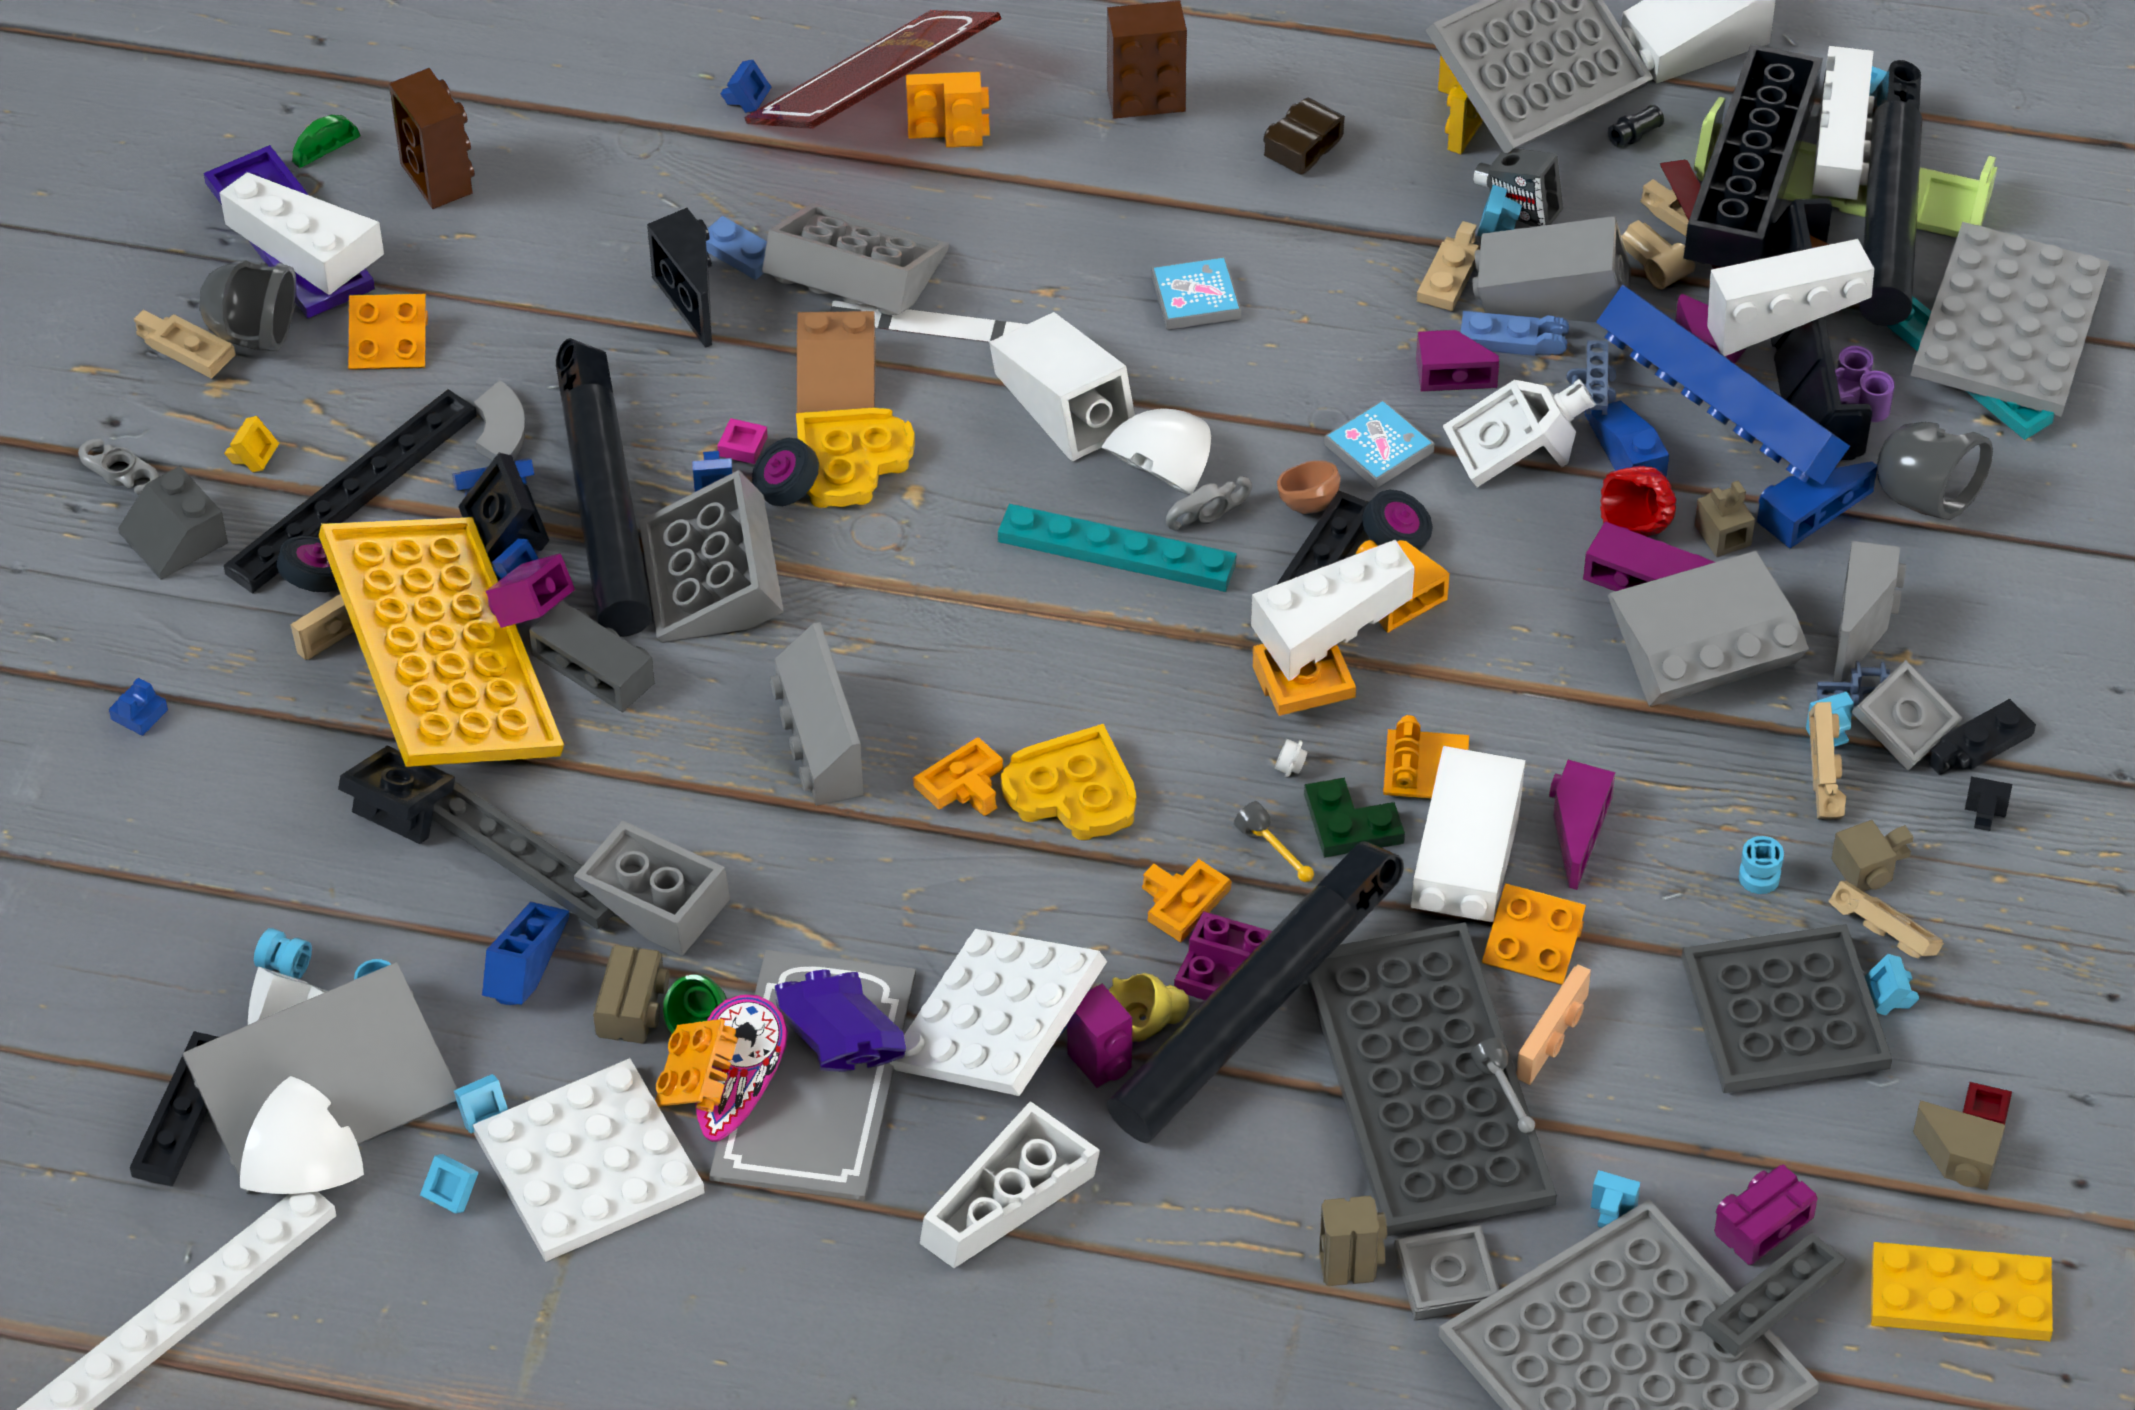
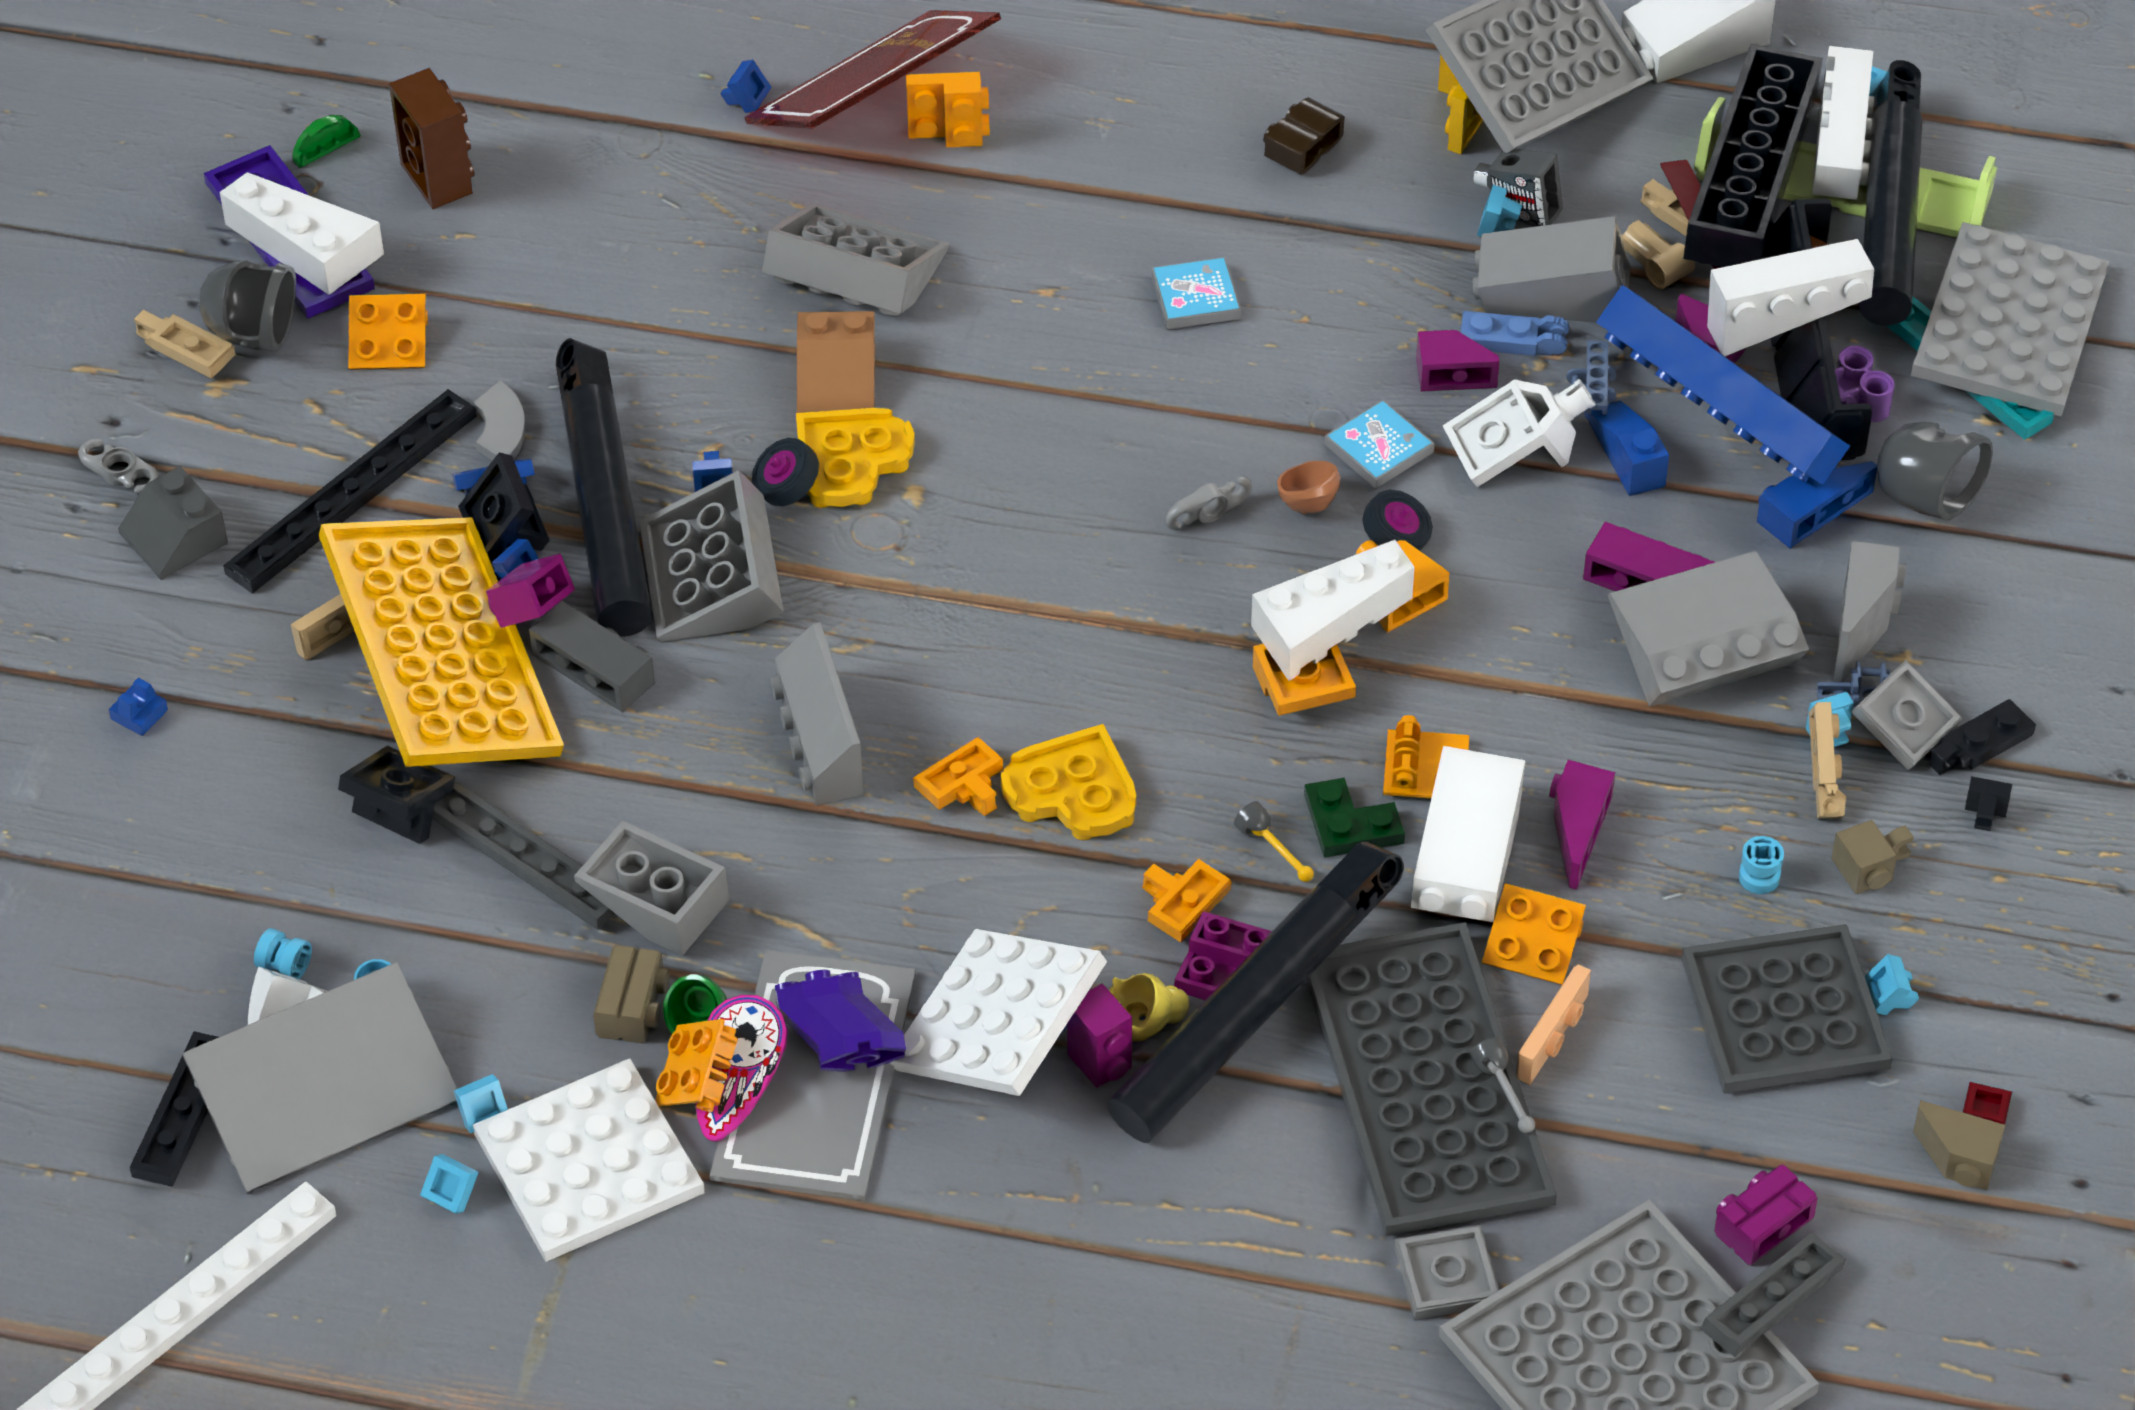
yellow tile [224,416,279,472] -> none
white brick [240,1076,364,1194] -> none
black wheel [277,536,339,593] -> none
blue slope [482,902,570,1005] -> none
black slope [647,207,712,348] -> none
medium blue plate [706,216,767,280] -> none
dark pink plate [717,418,768,464] -> none
white sticker [830,301,1027,342] -> none
white wedge [919,1101,1100,1268] -> none
white slope [989,312,1135,461] -> none
teal plate [998,503,1237,592] -> none
white brick [1101,409,1211,494] -> none
reddish brown brick [1107,0,1187,119] -> none
white plate [1274,739,1308,777] -> none
black plate [1276,491,1369,585] -> none
dark tan brick [1319,1196,1387,1286] -> none
tan hinge [1417,221,1479,311] -> none
medium azure tile [1591,1170,1641,1228] -> none
red hair [1600,466,1677,537] -> none
black pin [1608,105,1664,147] -> none
dark tan brick [1694,480,1755,557] -> none
tan hinge [1829,881,1944,959] -> none
yellow plate [1871,1242,2053,1342] -> none

